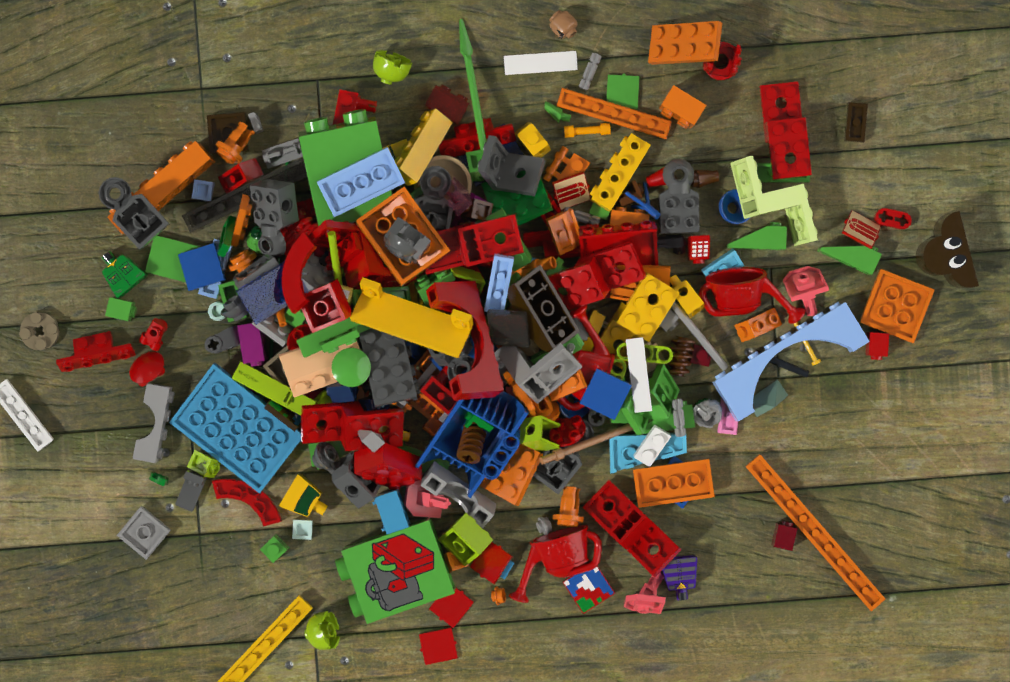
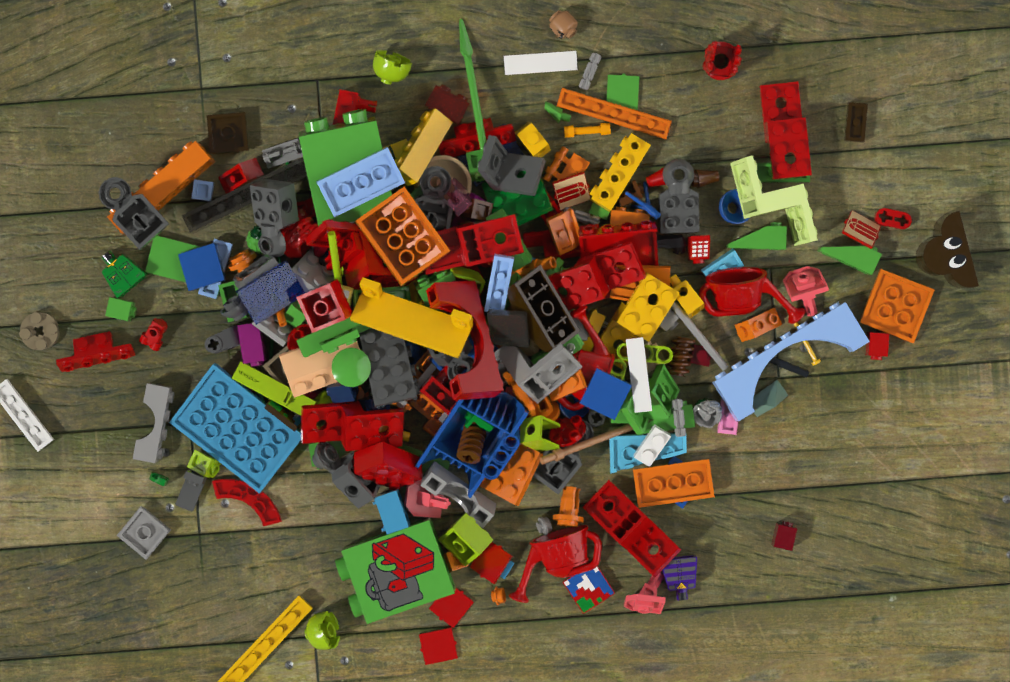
red dish [129,351,165,387] -> none
light aqua tile [208,302,226,321] -> none
orange piece [215,122,255,164] -> none
green tile [217,215,236,257] -> none
orange tile [231,194,252,247] -> none
light grey tile [248,112,263,134] -> none
bright green brick [260,534,289,563] -> none
yellow torso [279,473,328,517] -> none
red tile [282,233,317,314] -> none
light aqua tile [292,519,313,540] -> none
light grey slope [358,430,385,452] -> none
dark grey brick [384,217,431,264] -> none
orange plate [648,21,722,65] -> none
orange brick [659,85,707,129] -> none
orange plate [745,454,885,611] -> none

